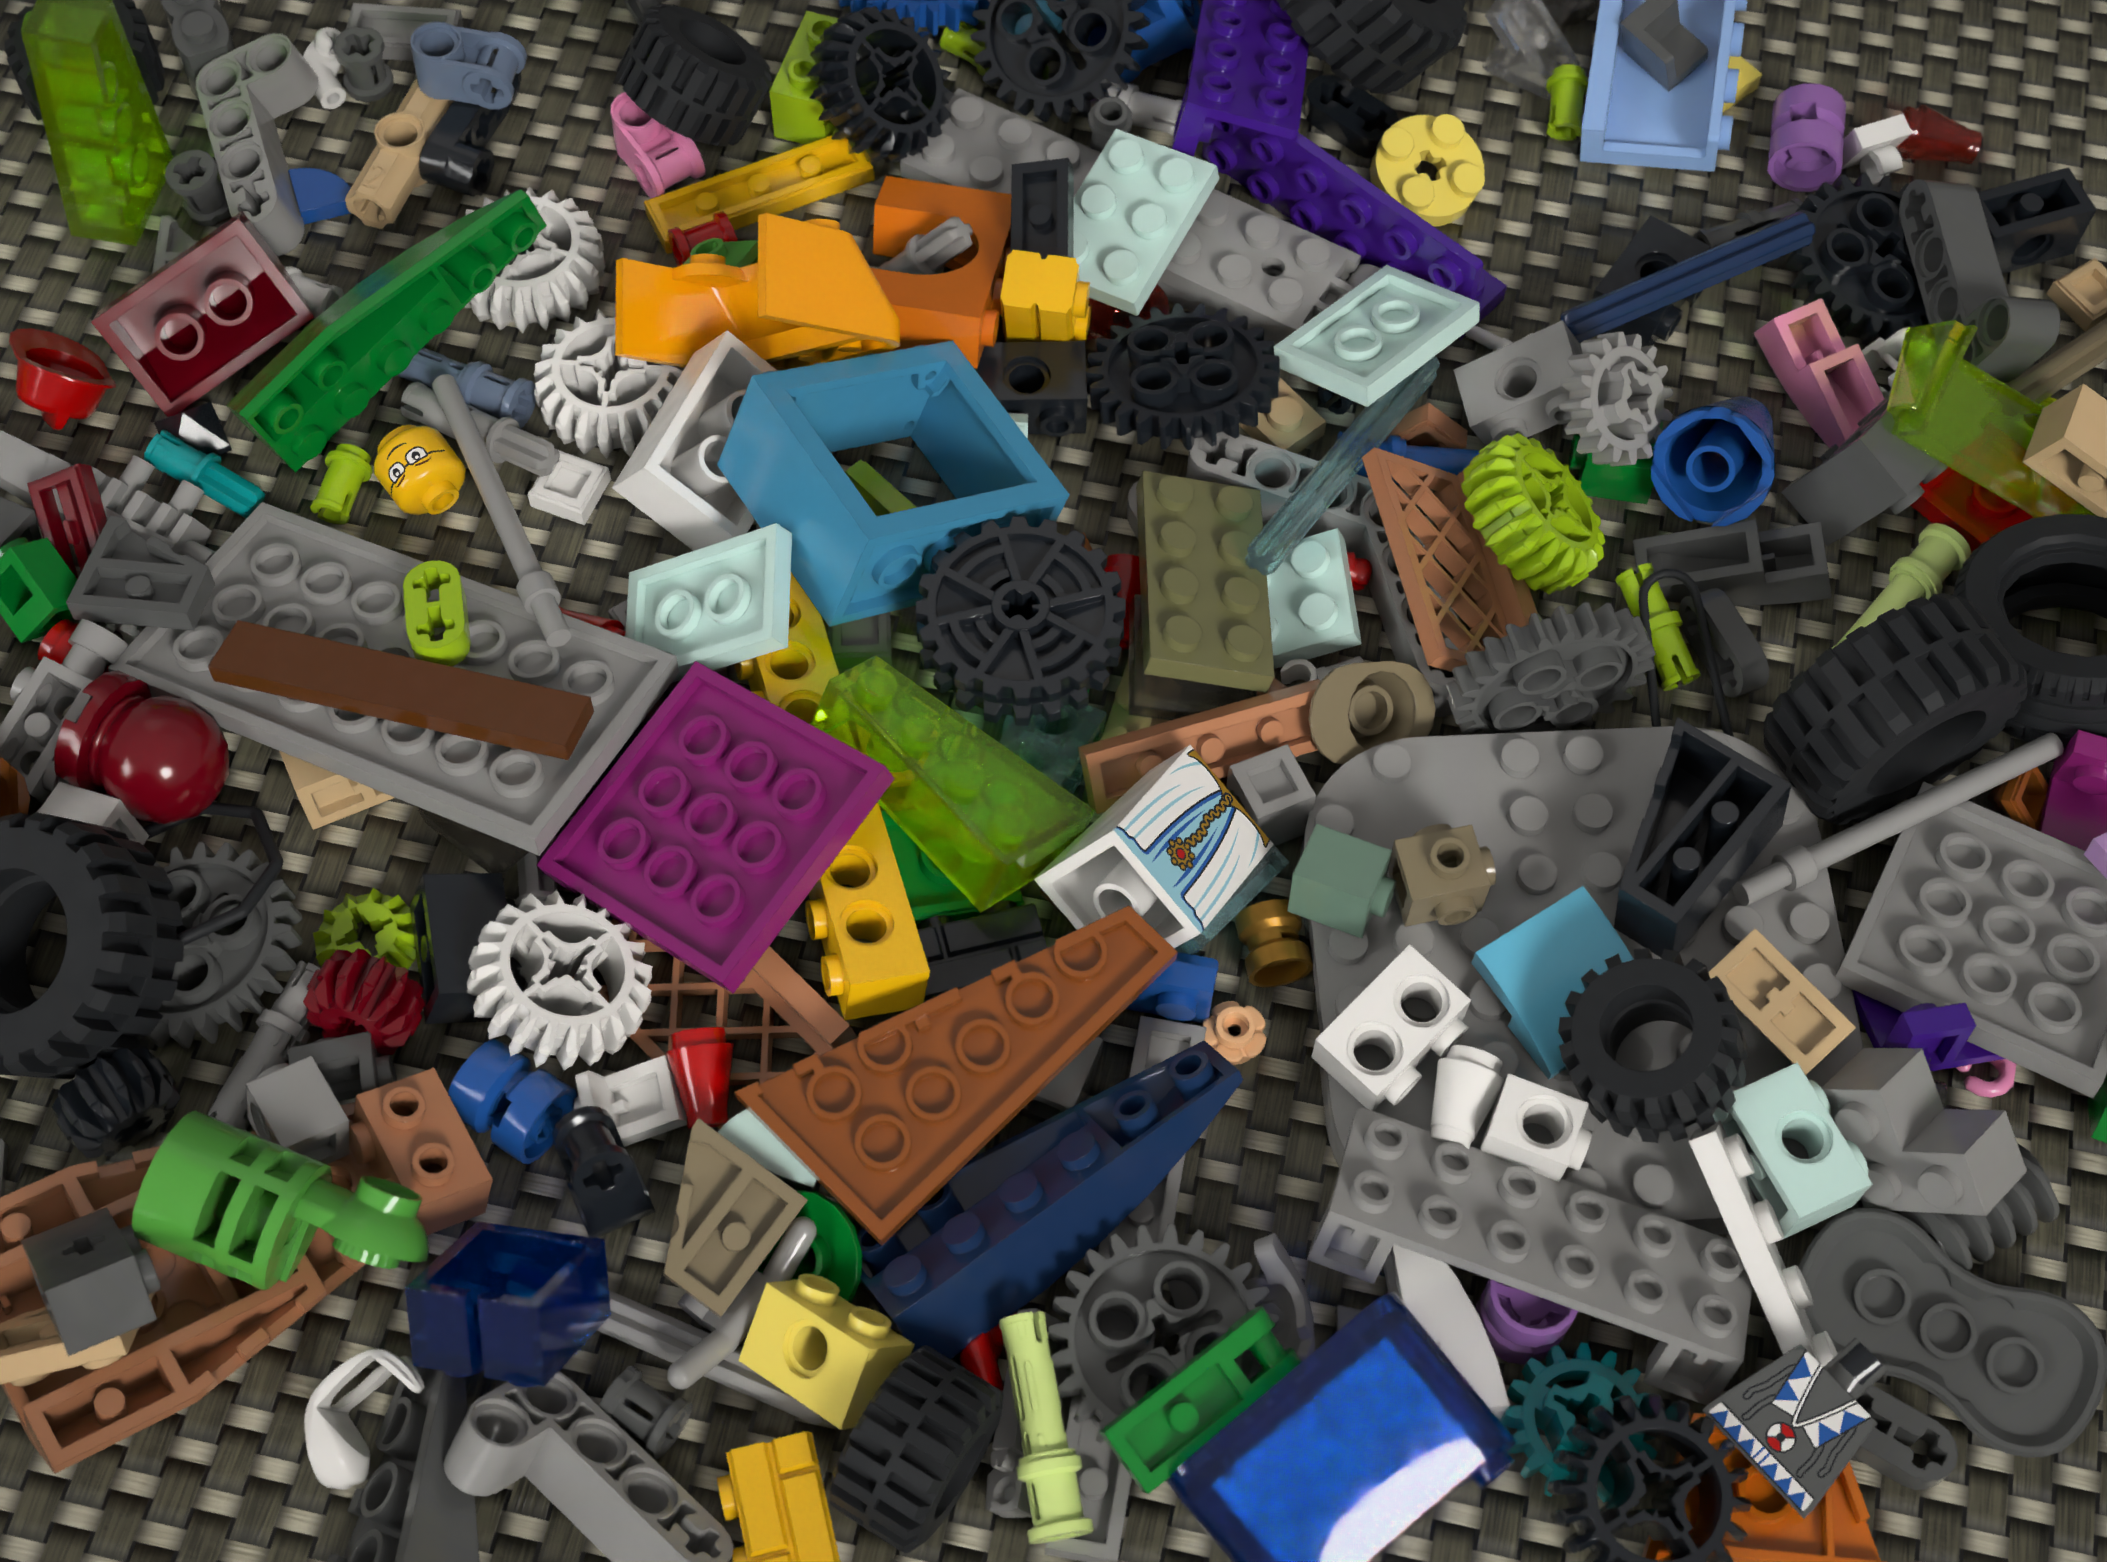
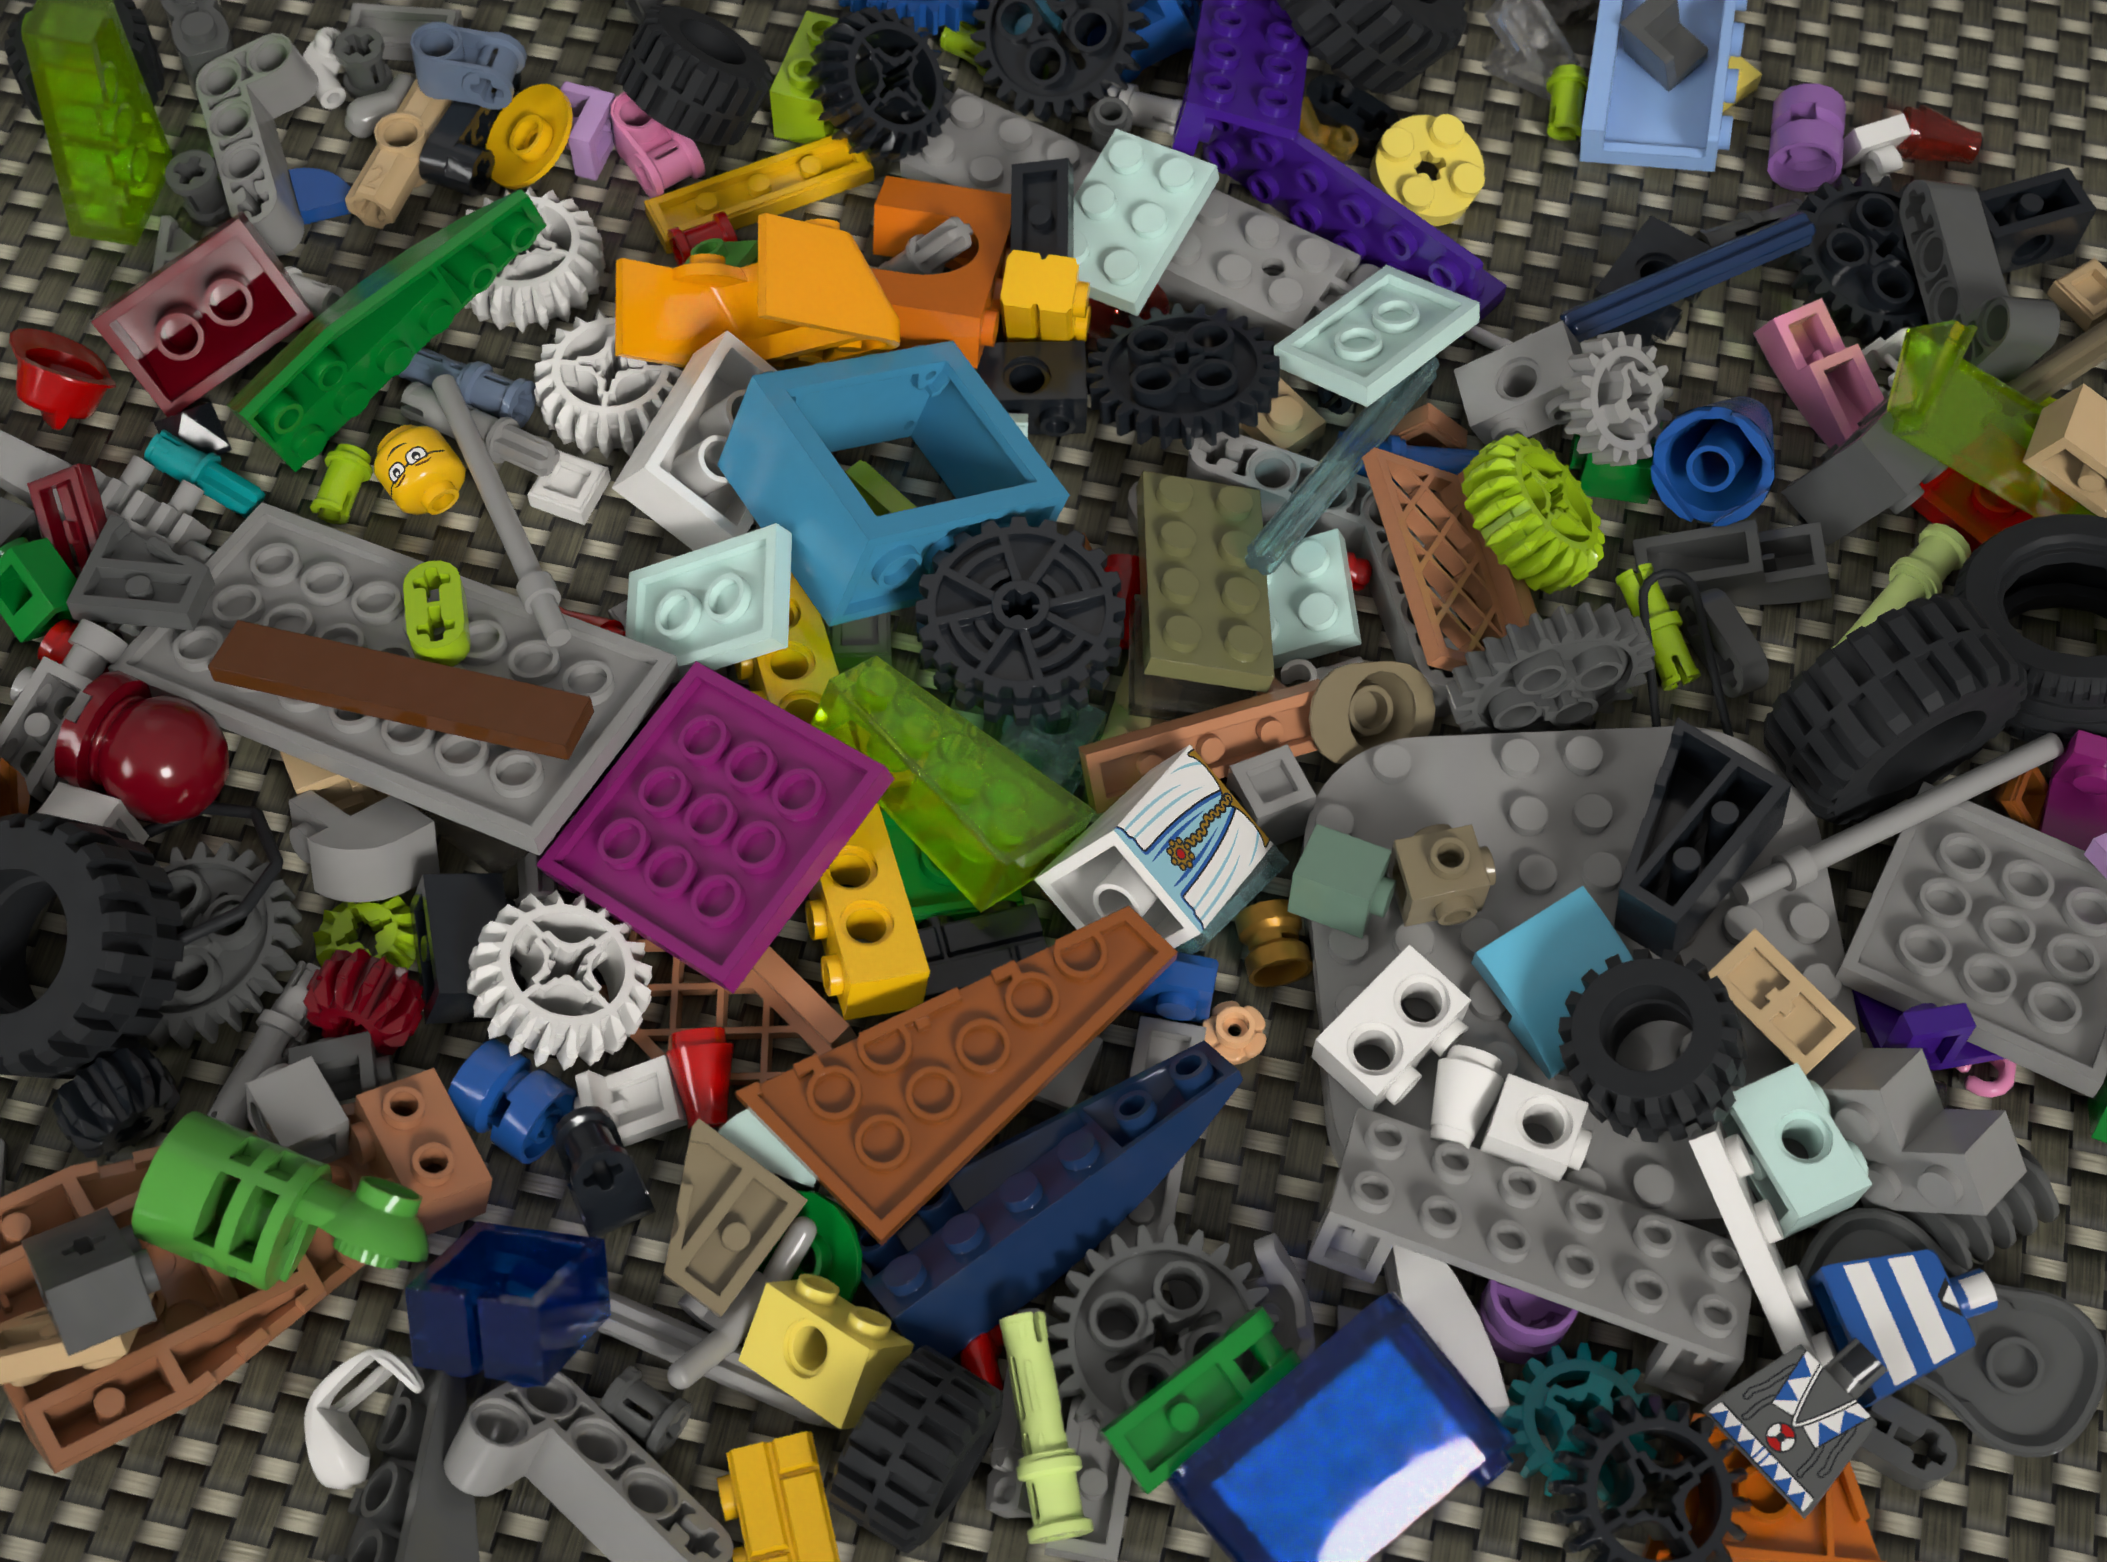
none -> light grey brick [289,790,440,902]
none -> light grey arm [344,74,415,138]
none -> yellow dish [485,84,573,189]
none -> lavender bracket [560,81,615,181]
none -> clear yellow arm [1298,97,1358,162]
none -> torso [1806,1249,1998,1408]

